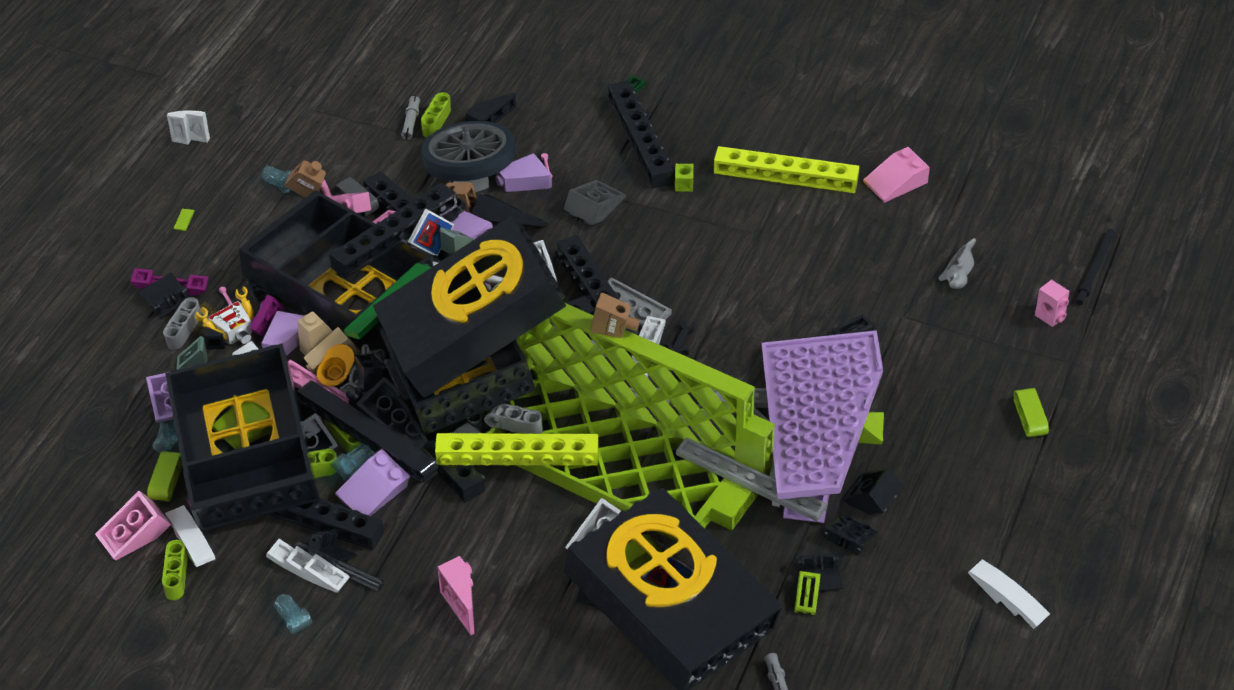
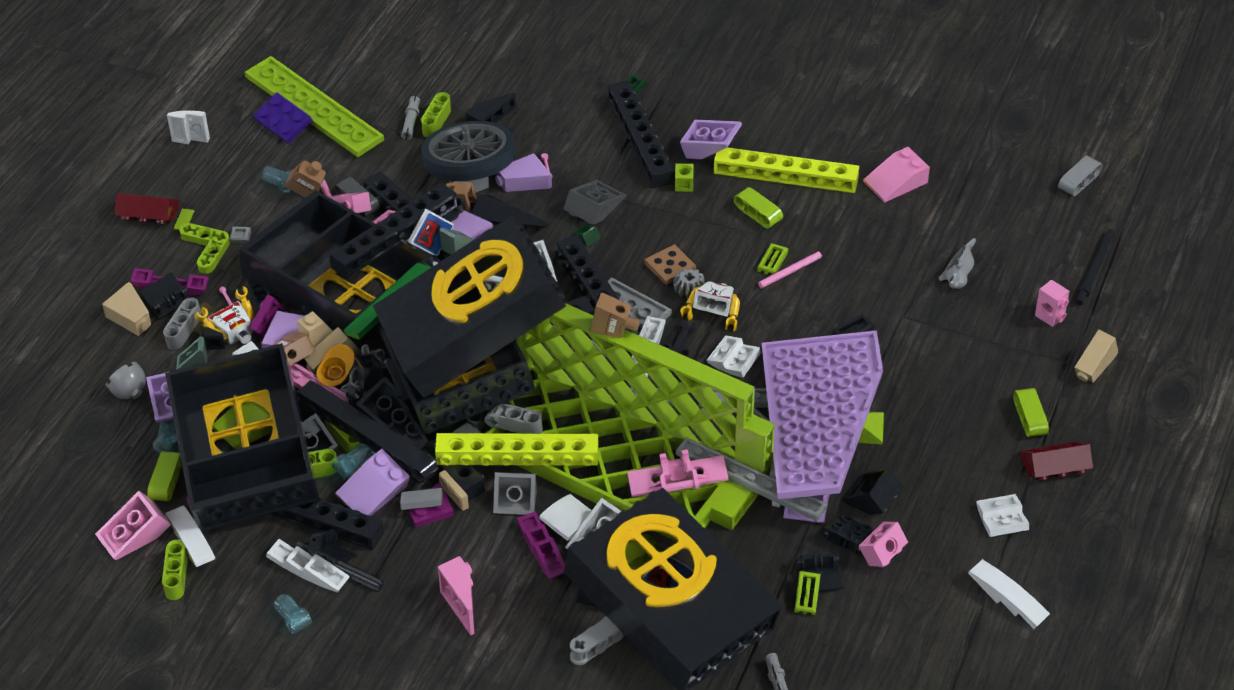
none -> tan slope [102,282,151,336]
none -> light grey cylinder [106,362,146,399]
none -> dark red slope [115,193,180,224]
none -> lime beam [179,223,230,274]
none -> light grey tile [229,227,251,244]
none -> lime plate [245,56,384,157]
none -> dark purple plate [253,92,313,144]
none -> medium nougat torso [273,331,316,366]
none -> light grey tile [400,488,443,510]
none -> magenta wing [408,483,454,528]
none -> tan tile [439,470,469,511]
none -> light grey slope [493,472,537,515]
none -> magenta slope [517,511,565,580]
none -> white slope [539,494,592,541]
none -> light grey piece [570,616,624,665]
none -> dark green slope [572,225,600,246]
none -> bright pink piece [627,449,729,497]
none -> medium nougat tile [644,244,696,285]
none -> light grey gear [673,268,705,299]
none -> lavender slope [680,120,742,159]
none -> white torso [681,282,740,331]
none -> white slope [707,335,761,378]
none -> lime beam [733,187,783,228]
none -> lime tile [757,243,788,275]
none -> bright pink bar [758,251,822,289]
none -> bright pink brick [859,522,908,567]
none -> white slope [976,494,1029,537]
none -> slope [1020,441,1093,480]
none -> light grey beam [1058,156,1103,196]
none -> tan slope [1075,329,1118,383]

